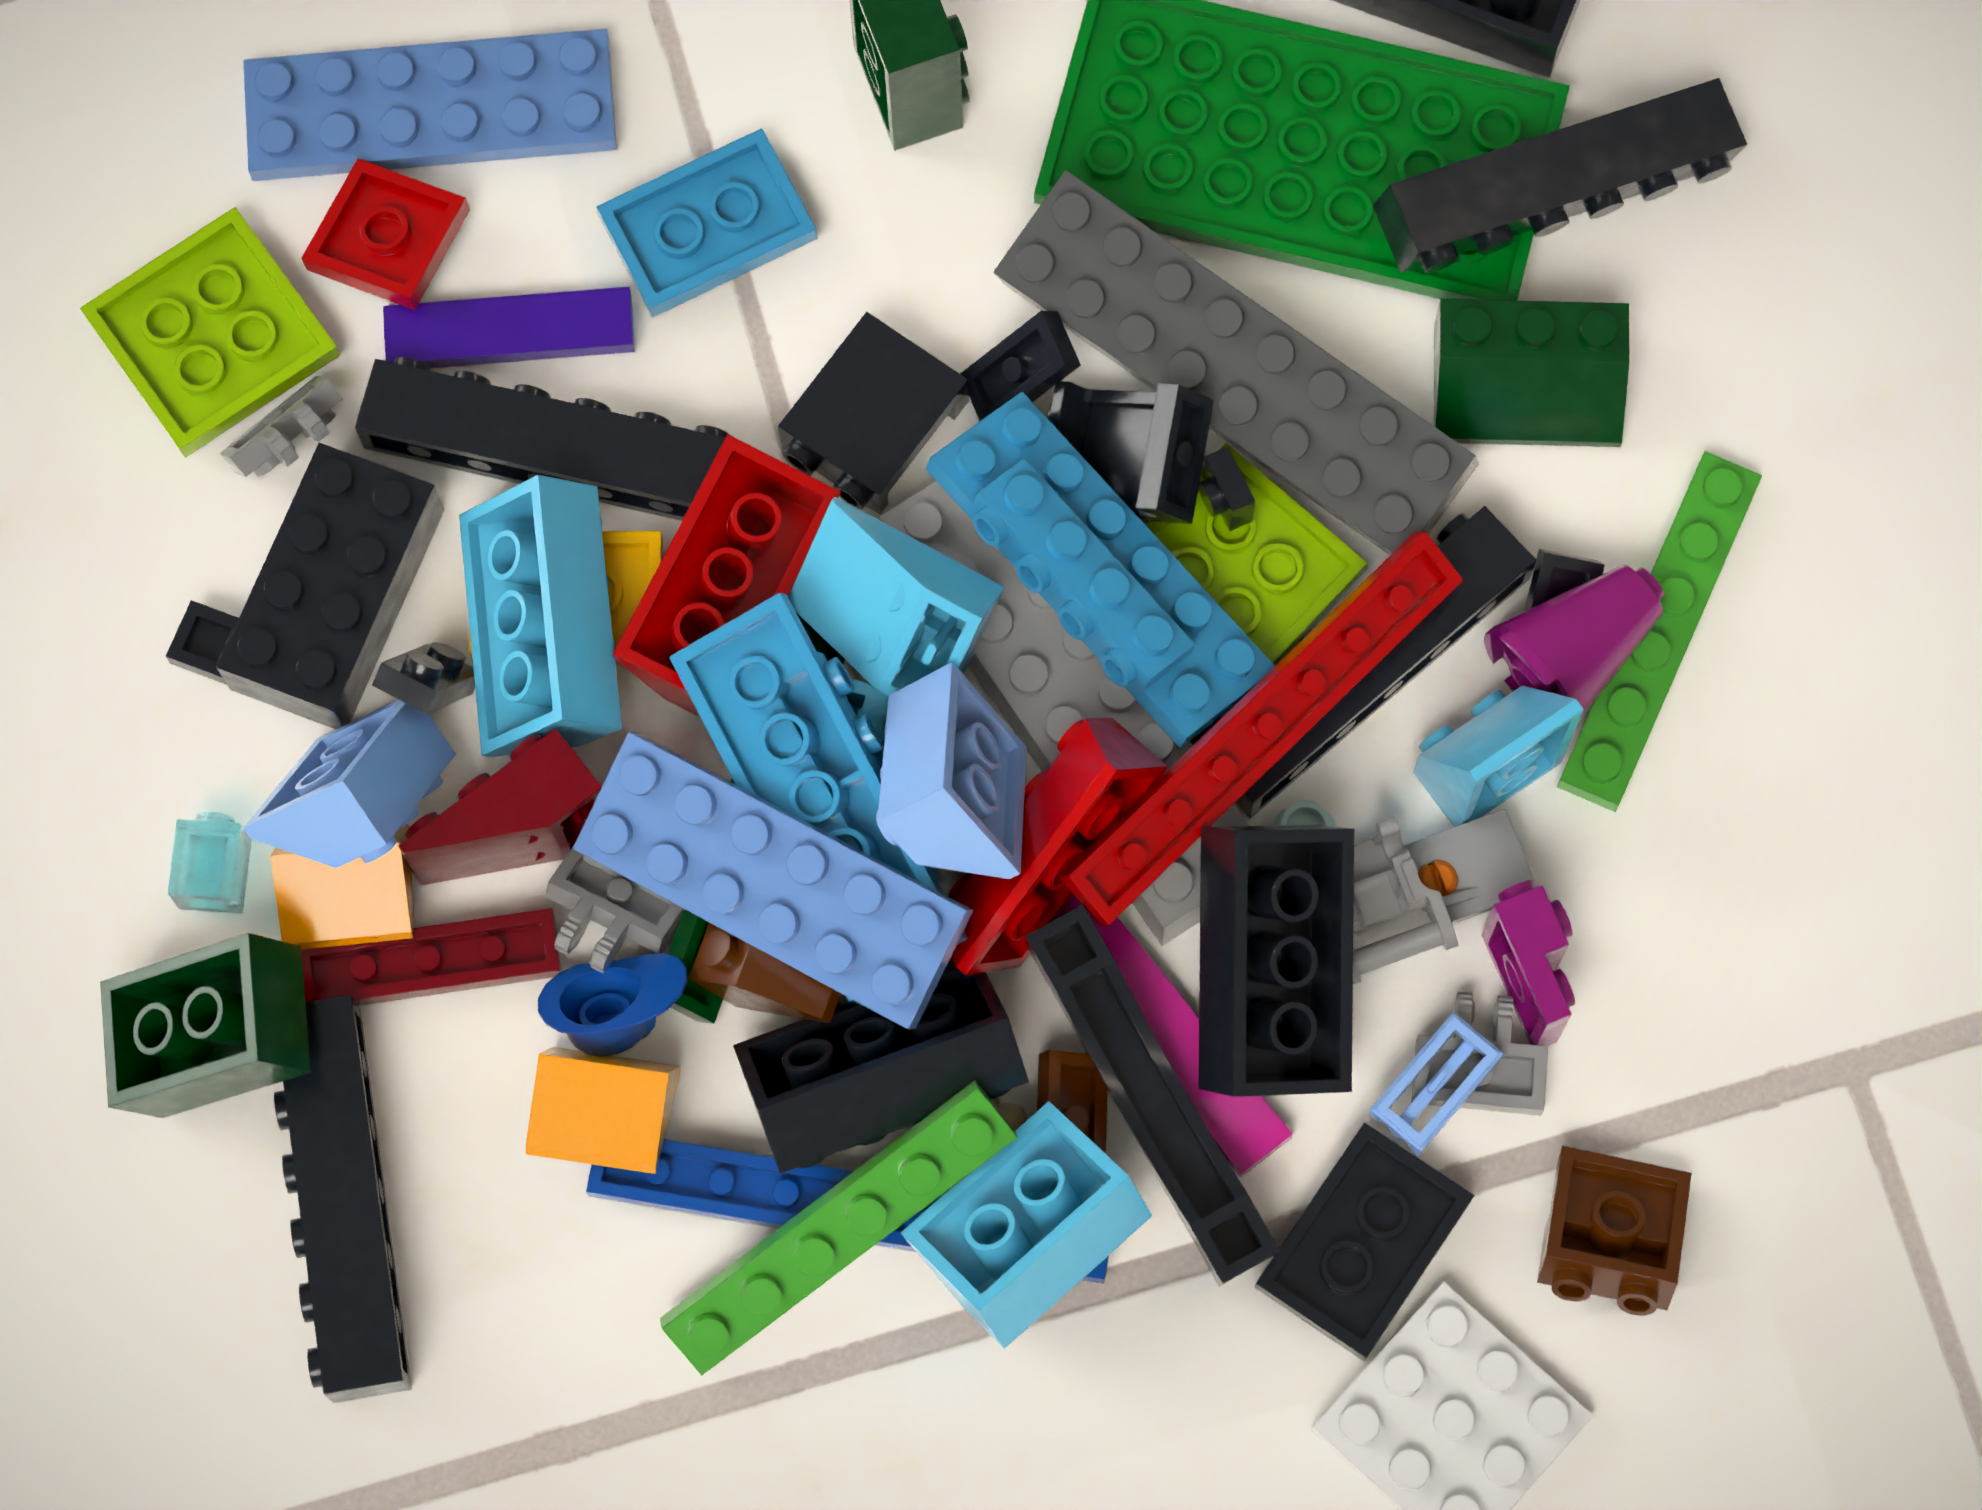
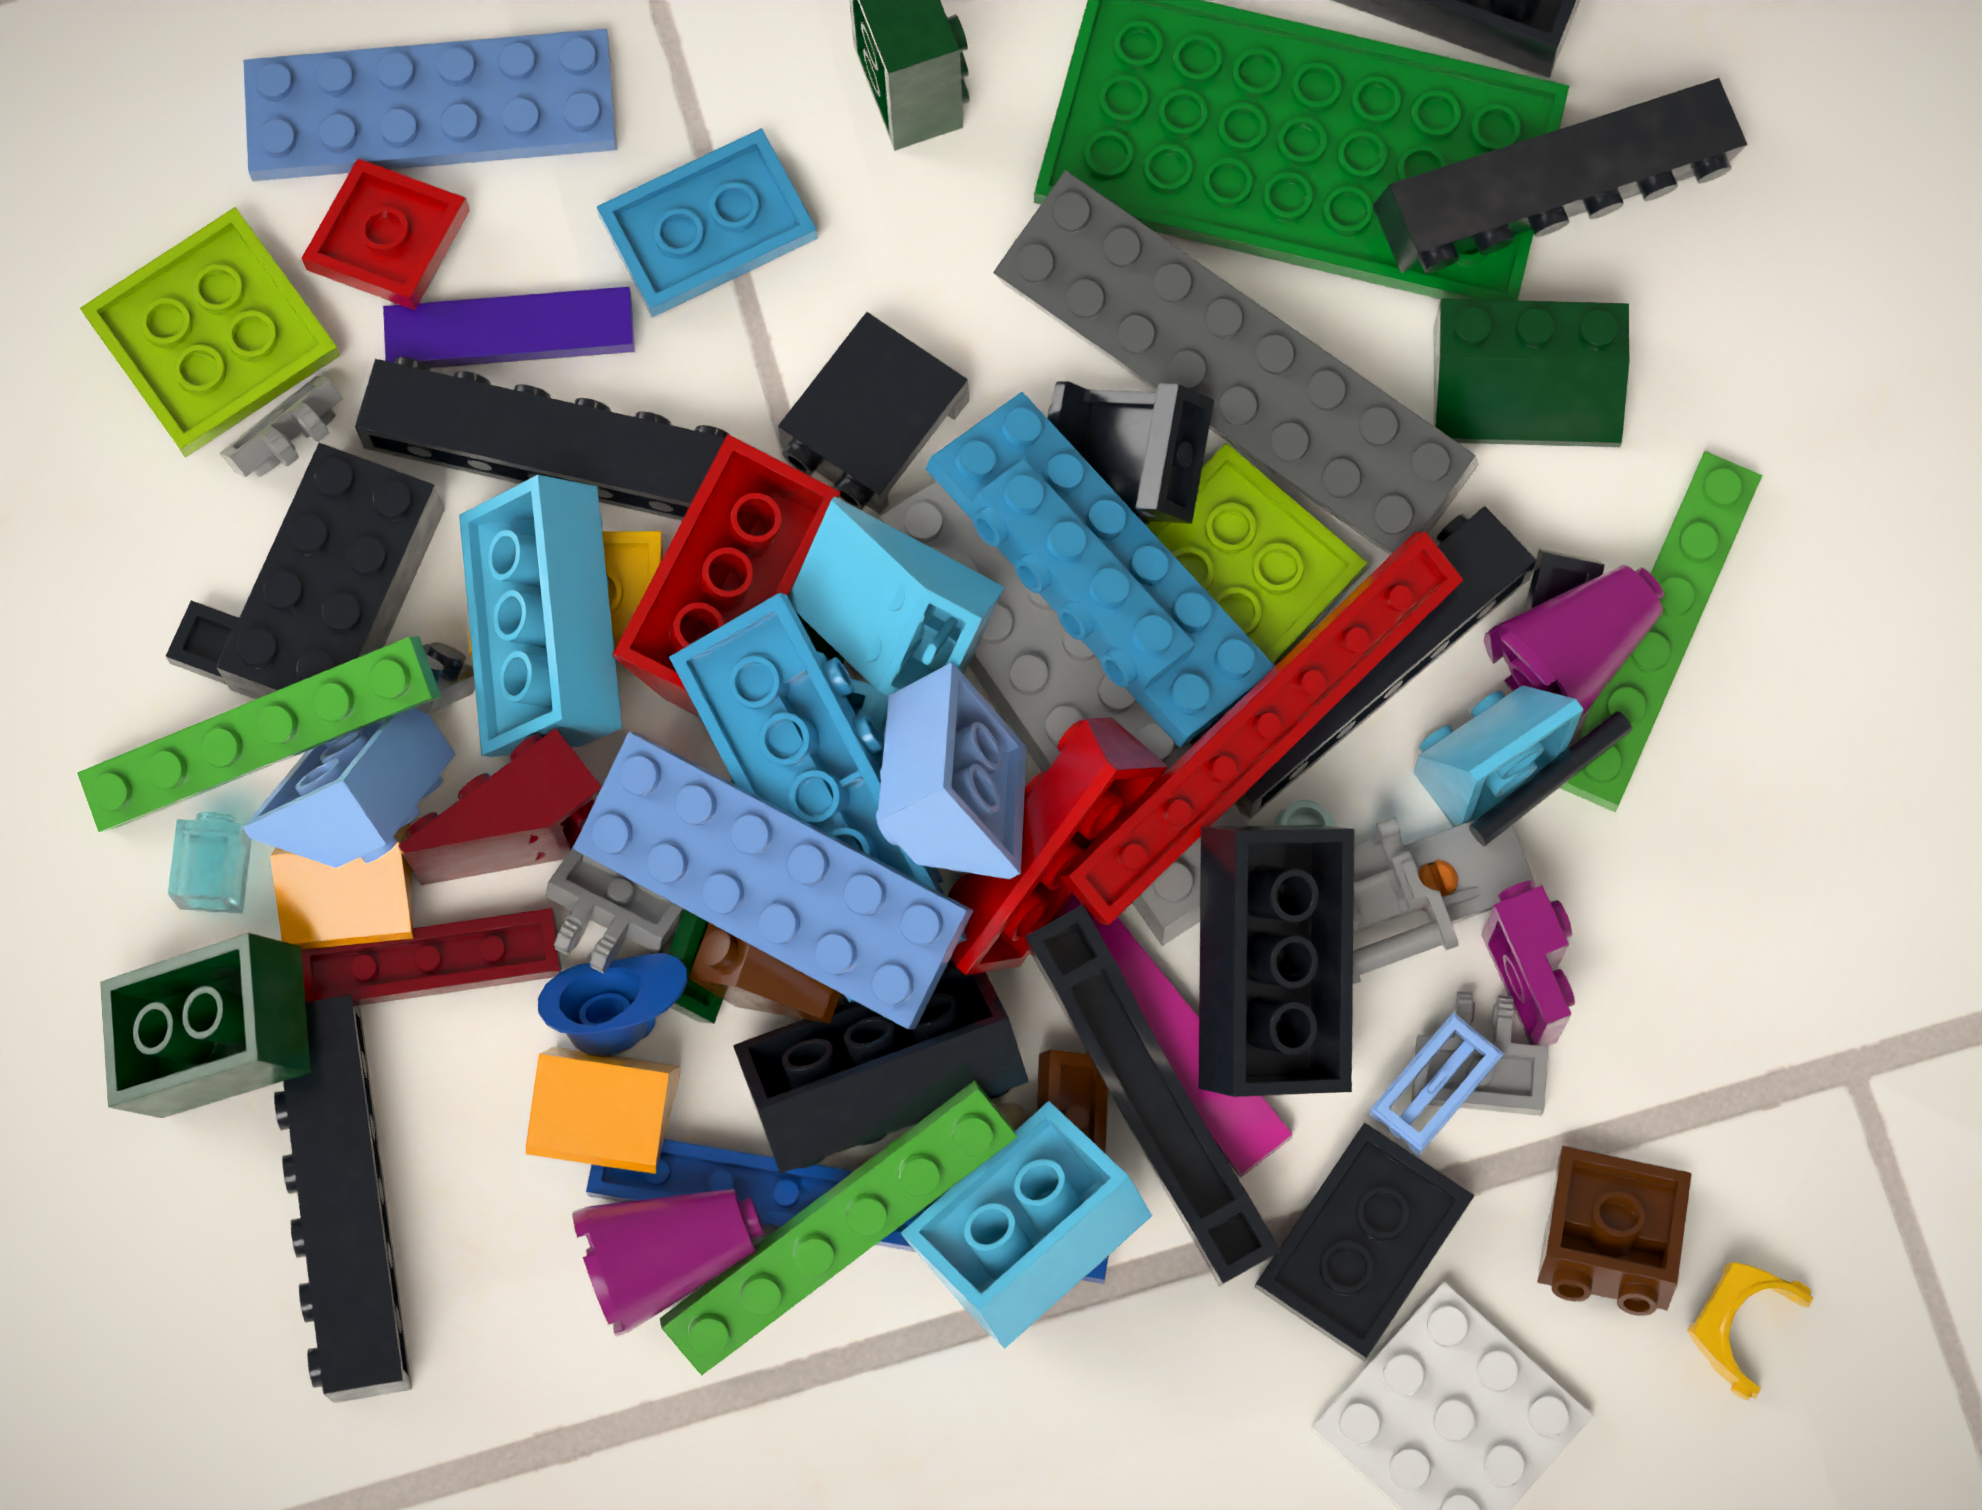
black plate [960,311,1081,421] -> none
black plate [1199,446,1255,532] -> none
none -> bright green plate [77,636,441,832]
none -> magenta cone [572,1189,764,1337]
none -> black bar [1469,711,1633,846]
none -> yellow helmet [1687,1262,1813,1400]

